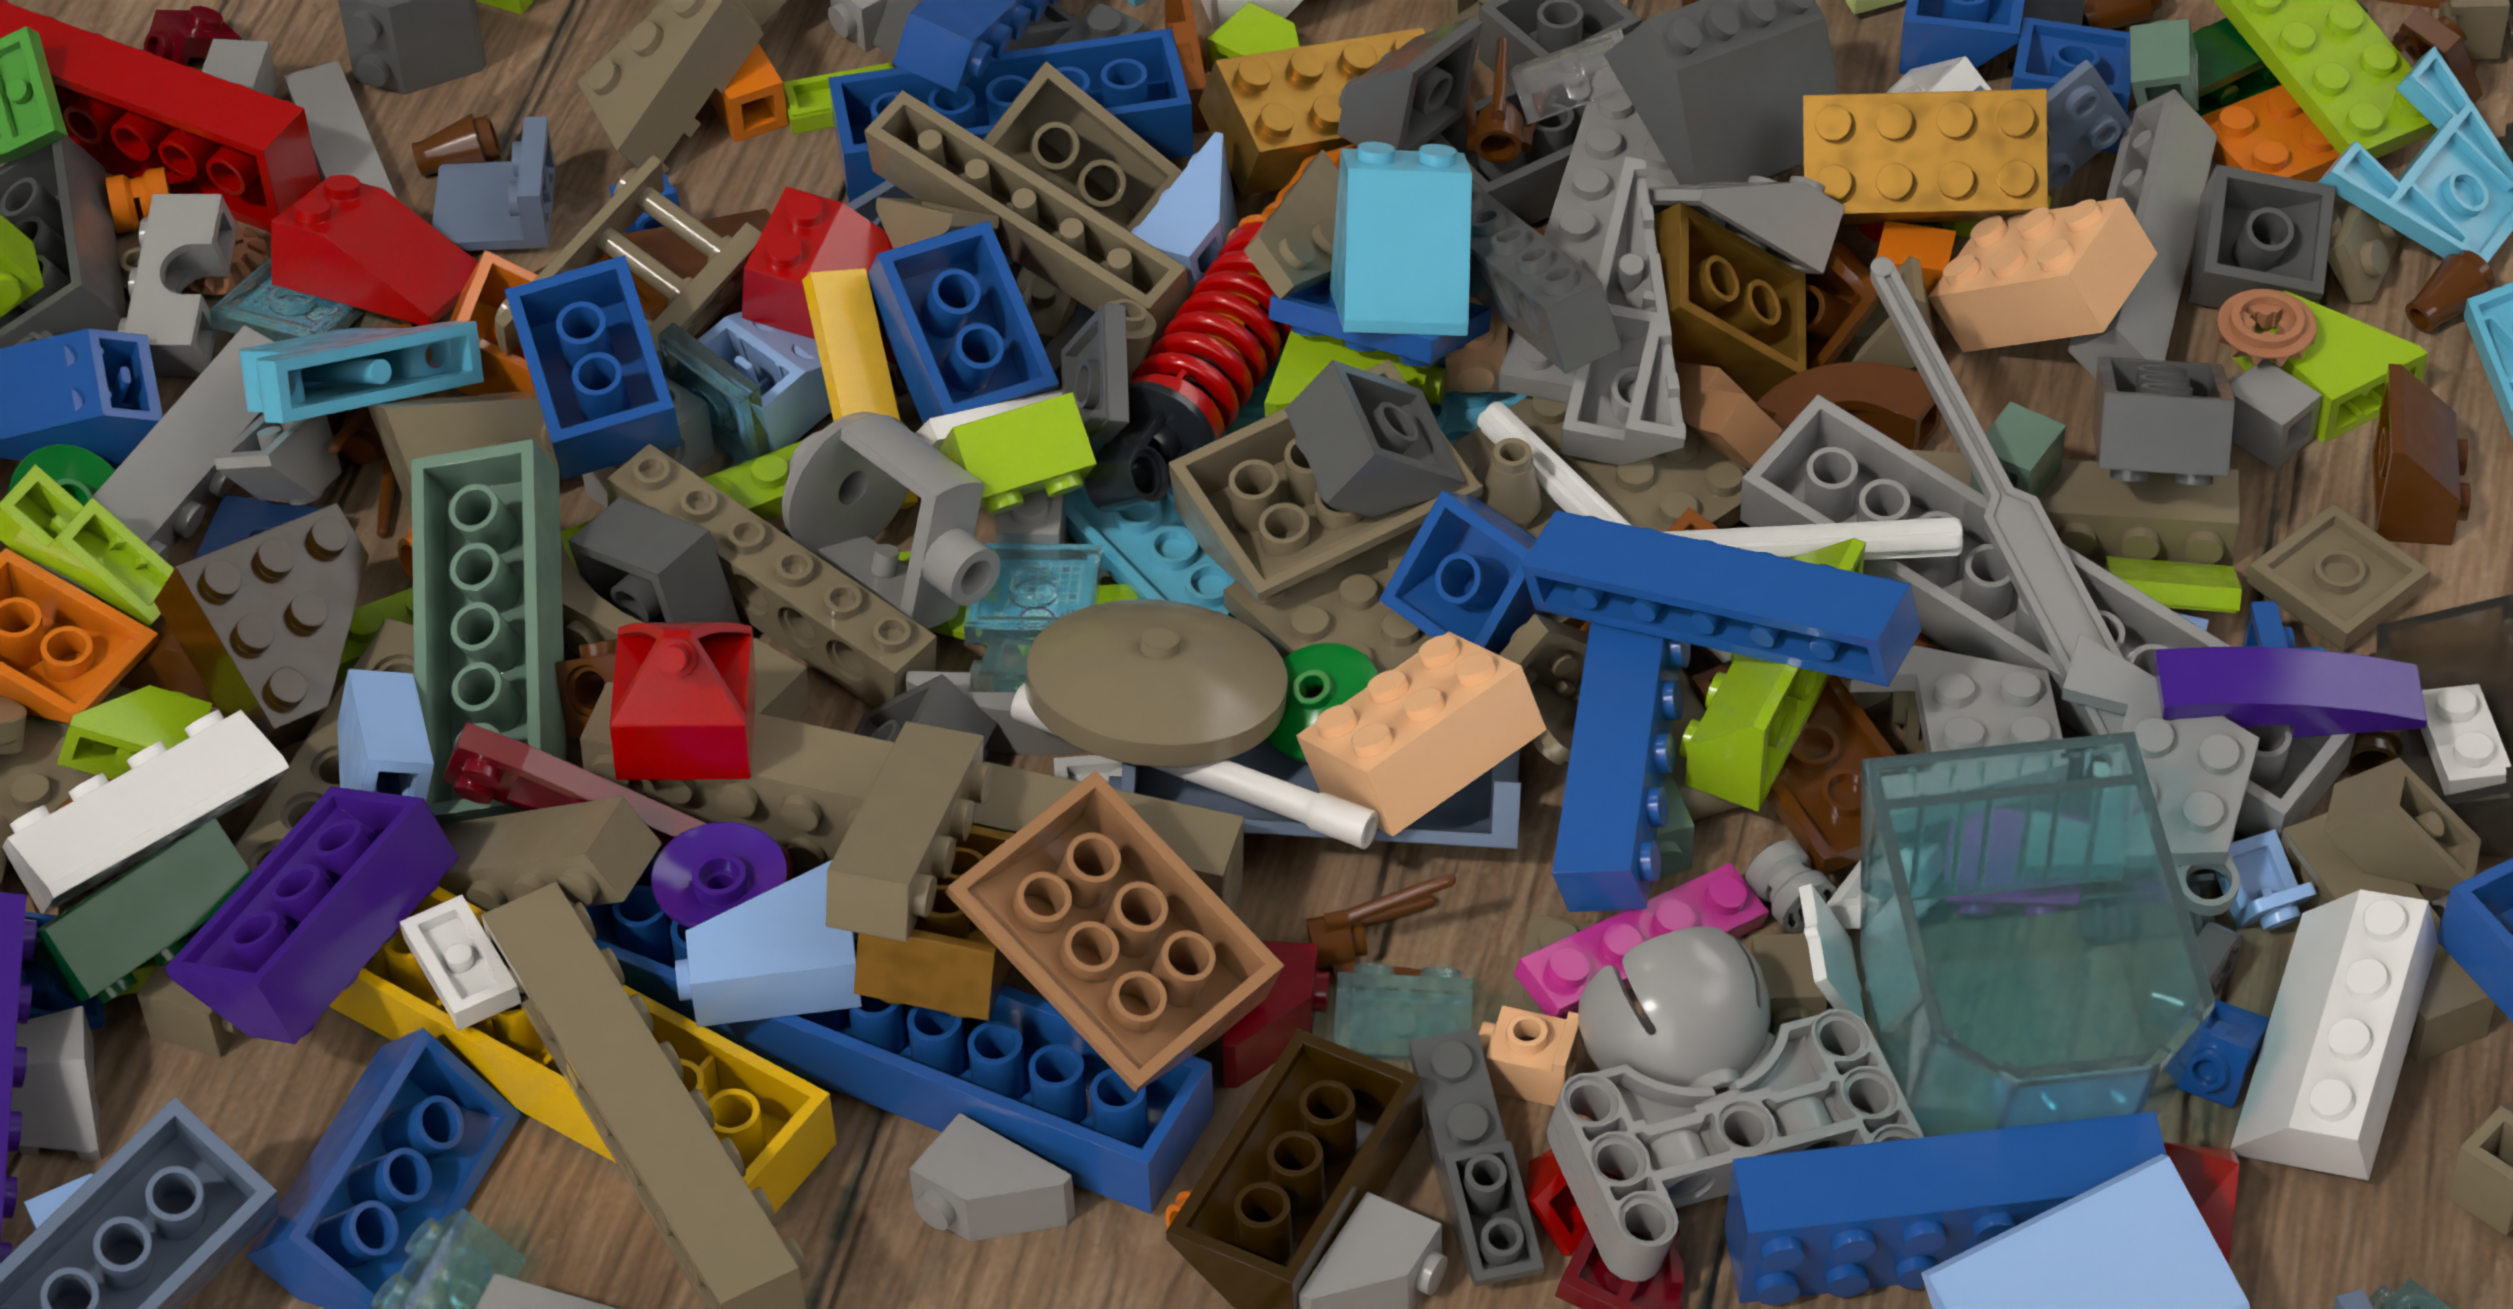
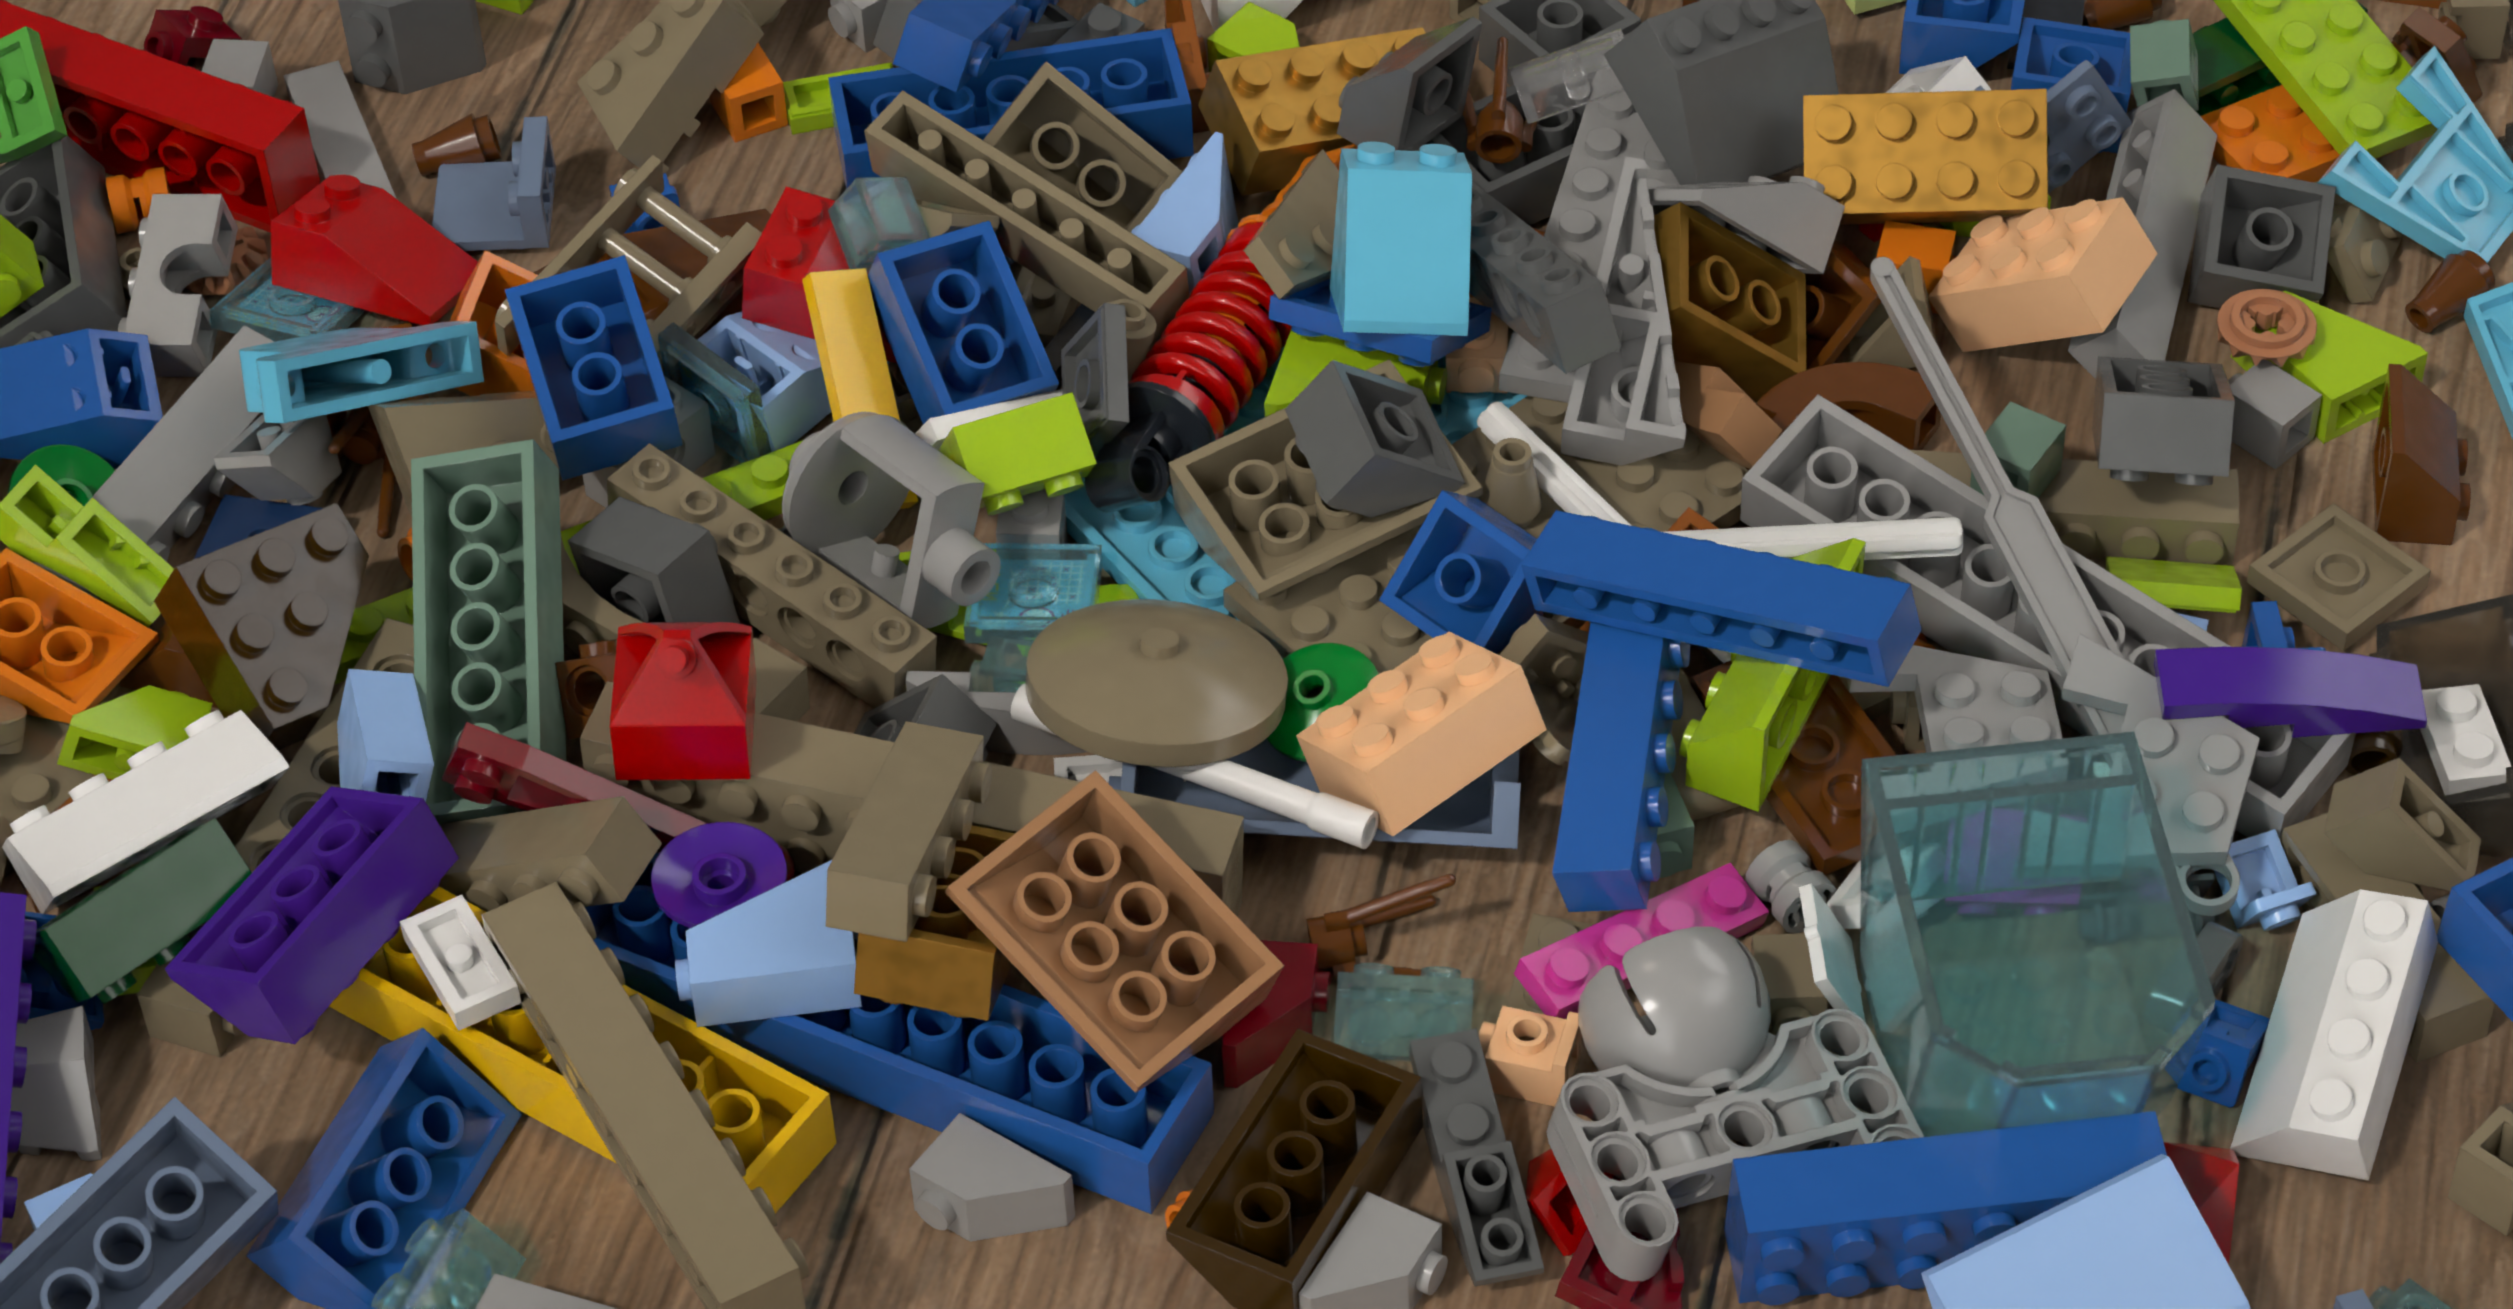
none -> clear light blue brick [828,177,930,272]

